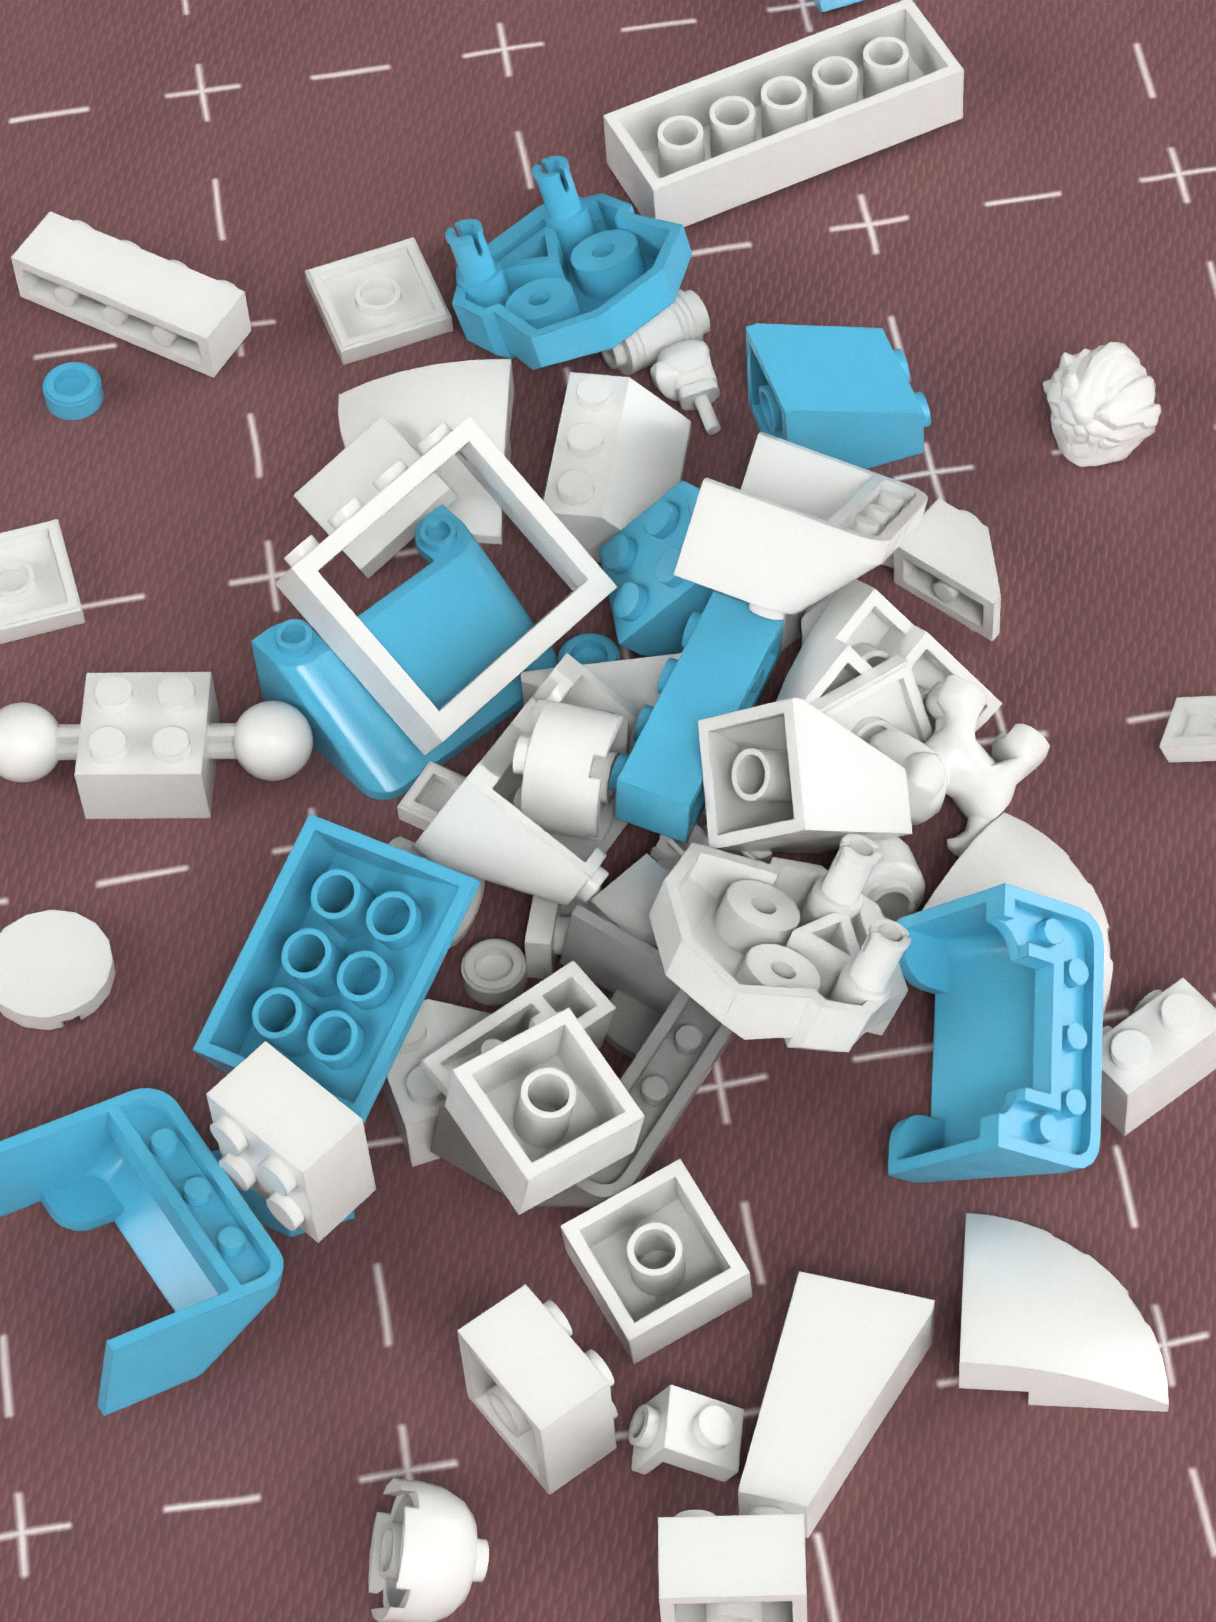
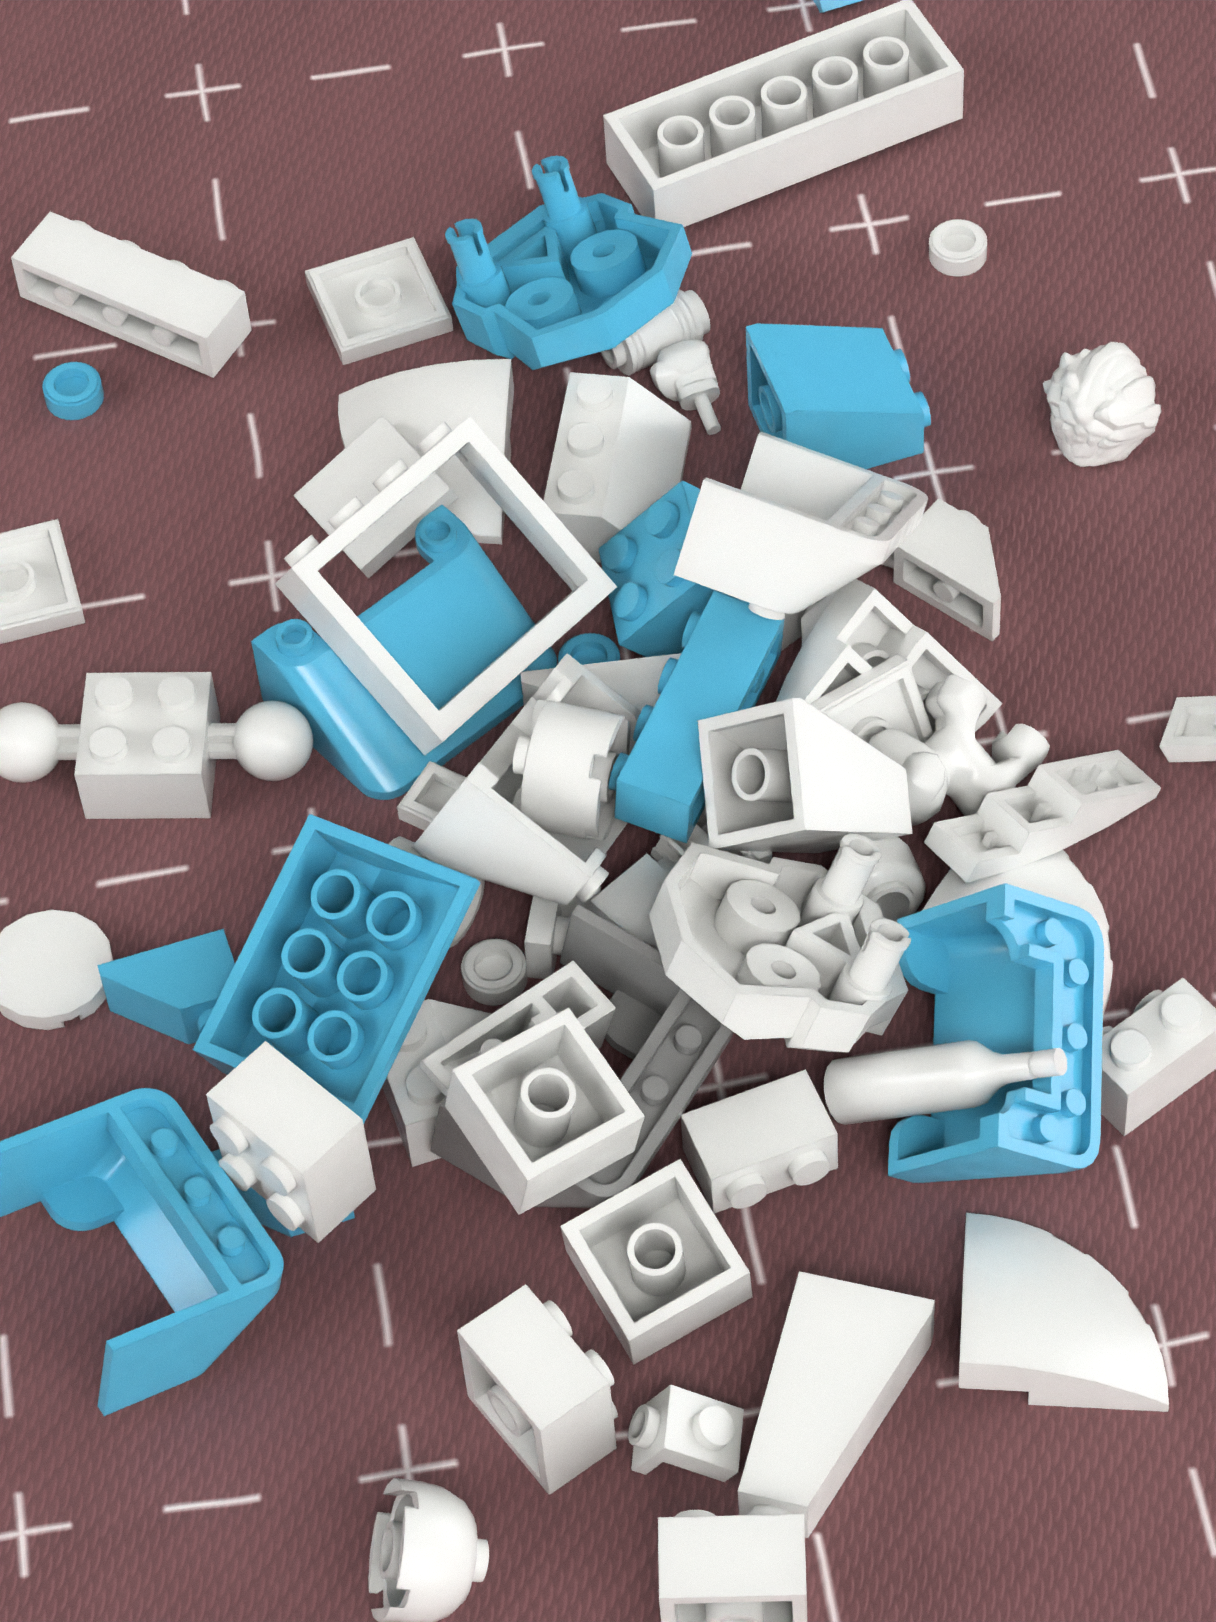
none -> medium azure slope [97,929,235,1044]
none -> white brick [681,1069,838,1214]
none -> white piece [824,1040,1067,1125]
none -> white slope [924,750,1161,883]
none -> white tile [929,219,987,276]

